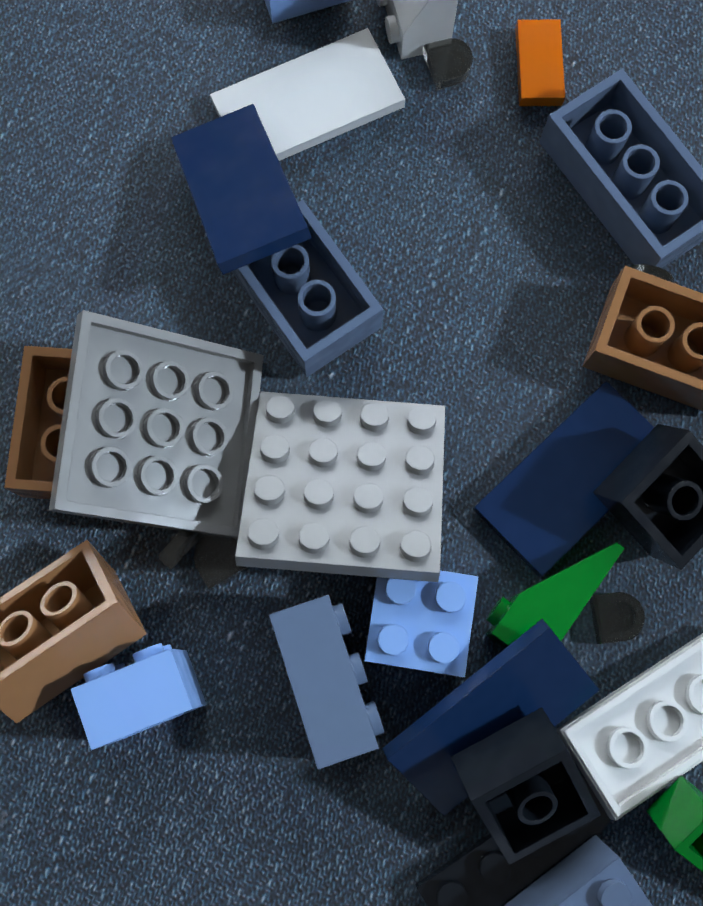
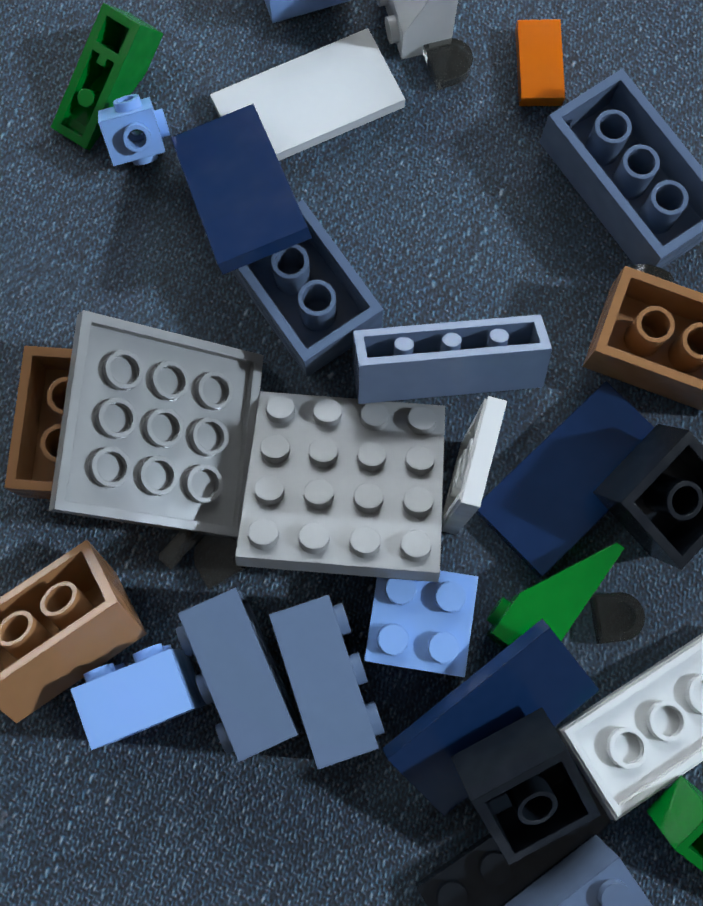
none -> green slope [51,2,164,150]
none -> light blue brick [98,94,170,166]
none -> sand blue brick [176,587,303,762]
none -> sand blue brick [352,314,552,404]
none -> white tile [442,396,507,535]

